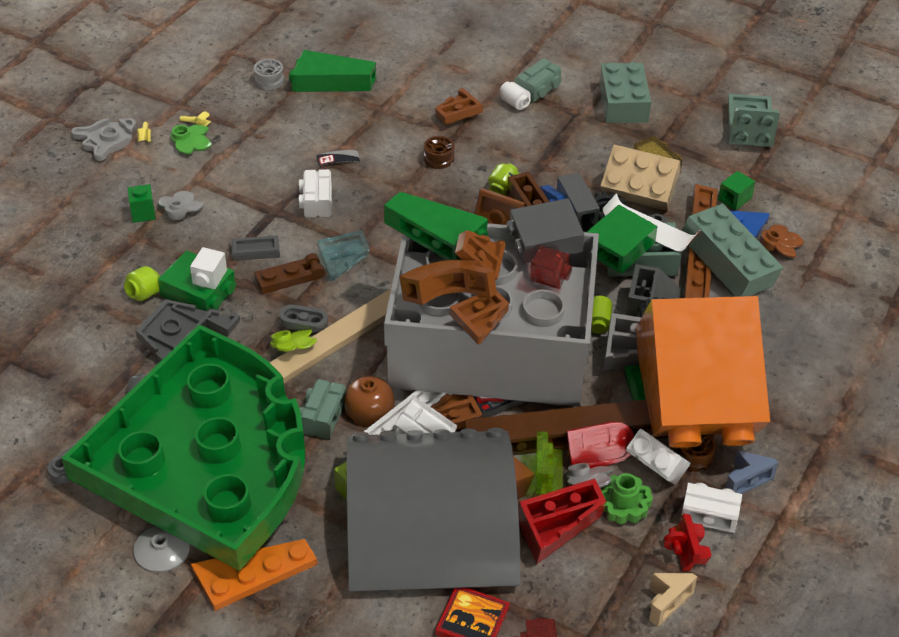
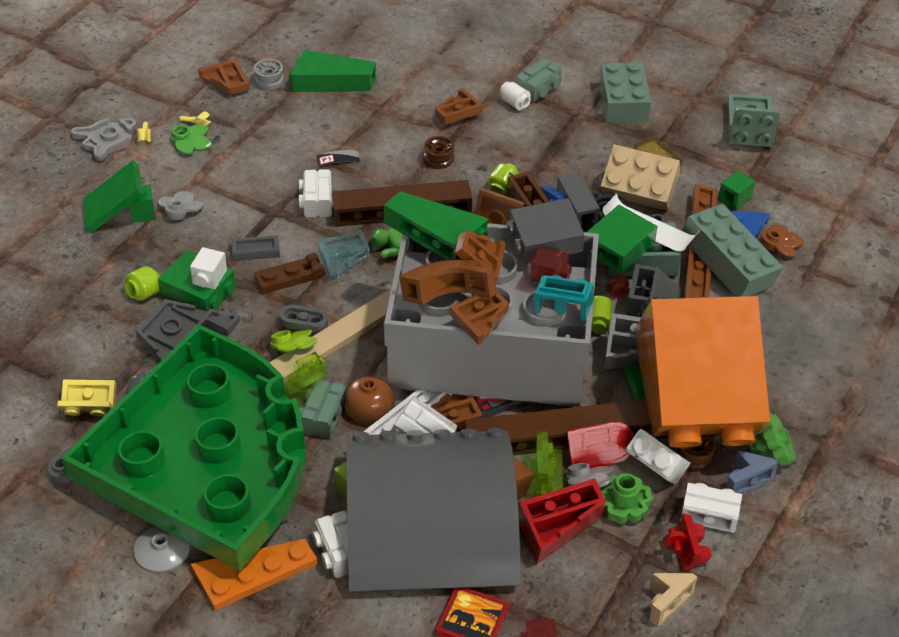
none -> light yellow bracket [57,380,117,416]
none -> green tile [83,160,143,233]
none -> dark orange wing [198,59,250,95]
none -> clear neon green bracket [284,352,328,395]
none -> white brick [312,510,349,578]
none -> reddish brown brick [332,180,472,227]
none -> bright green animal [371,228,403,259]
none -> teal window [534,275,594,321]
none -> clear red plate [605,276,629,297]
none -> bright green plant [750,413,796,466]

